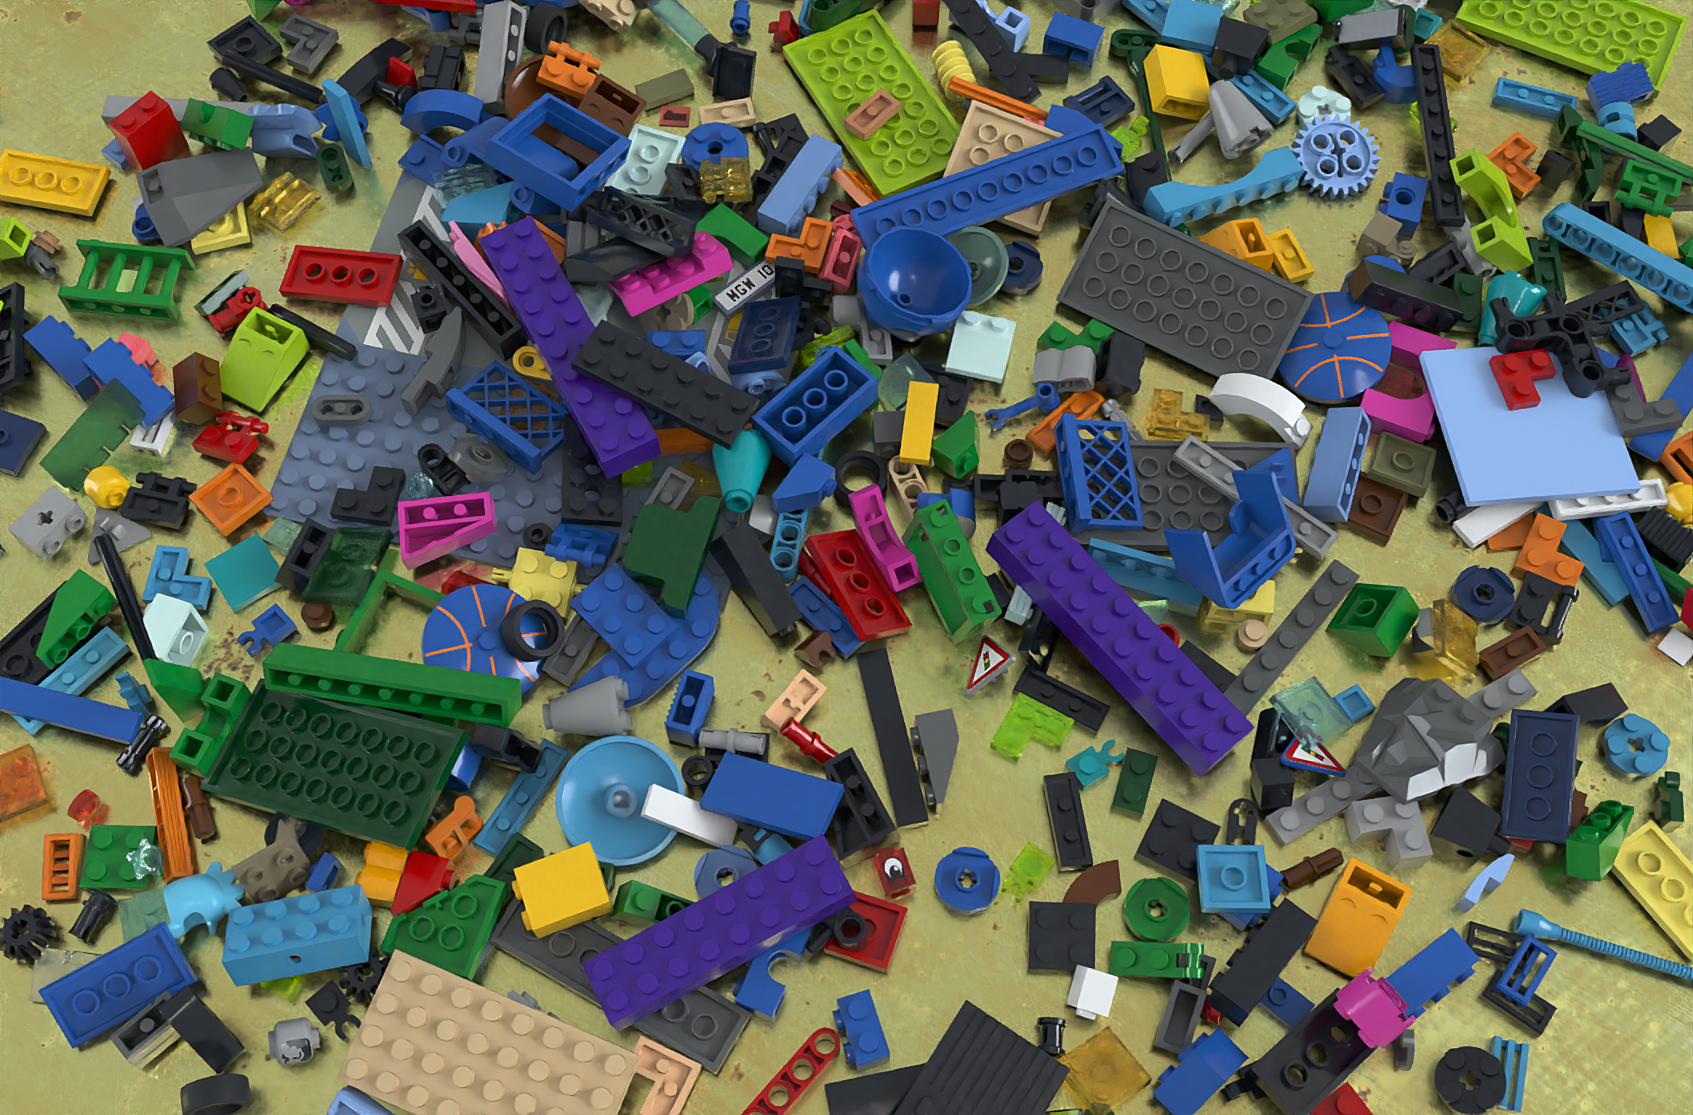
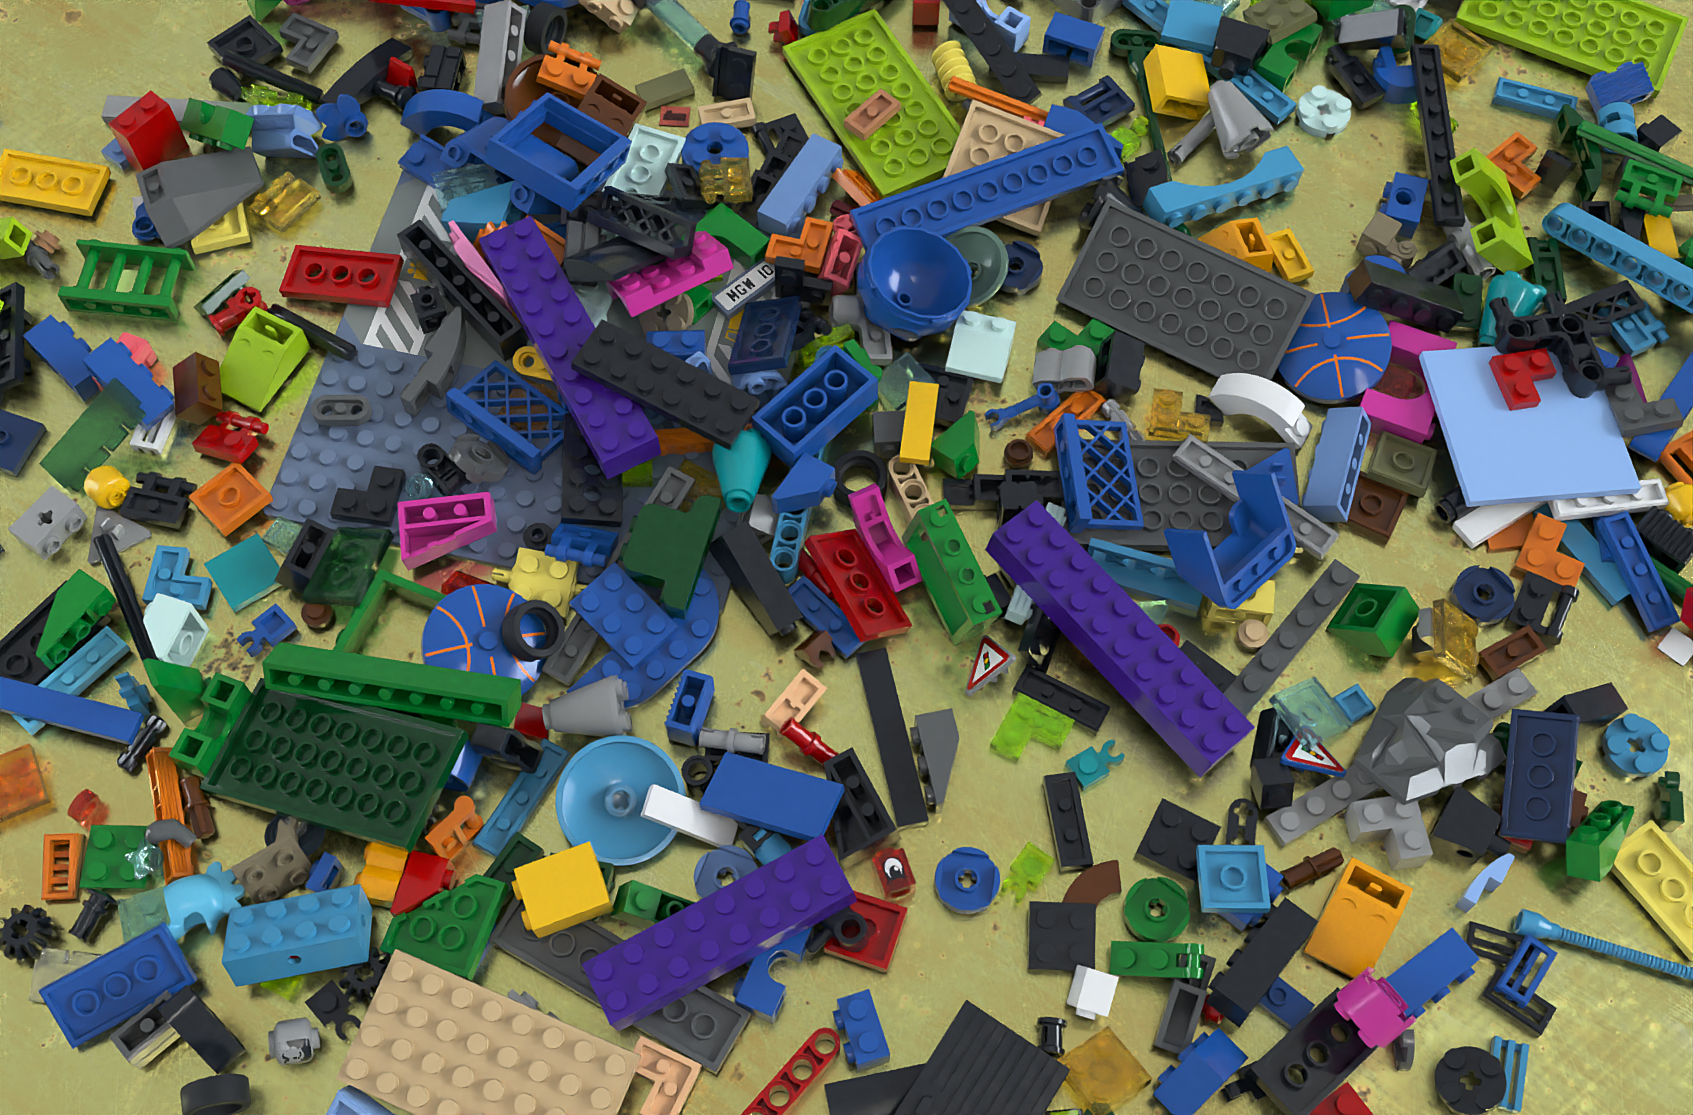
dark azure tile [321,77,372,169] -> none
blue brick [916,488,976,538] -> none
dark green plate [1111,747,1158,818] -> none
light blue gear [1291,114,1380,200] -> none
none -> dark grey arm [145,818,198,849]
none -> clear neon green plate [241,84,312,111]
none -> red slope [513,703,549,741]

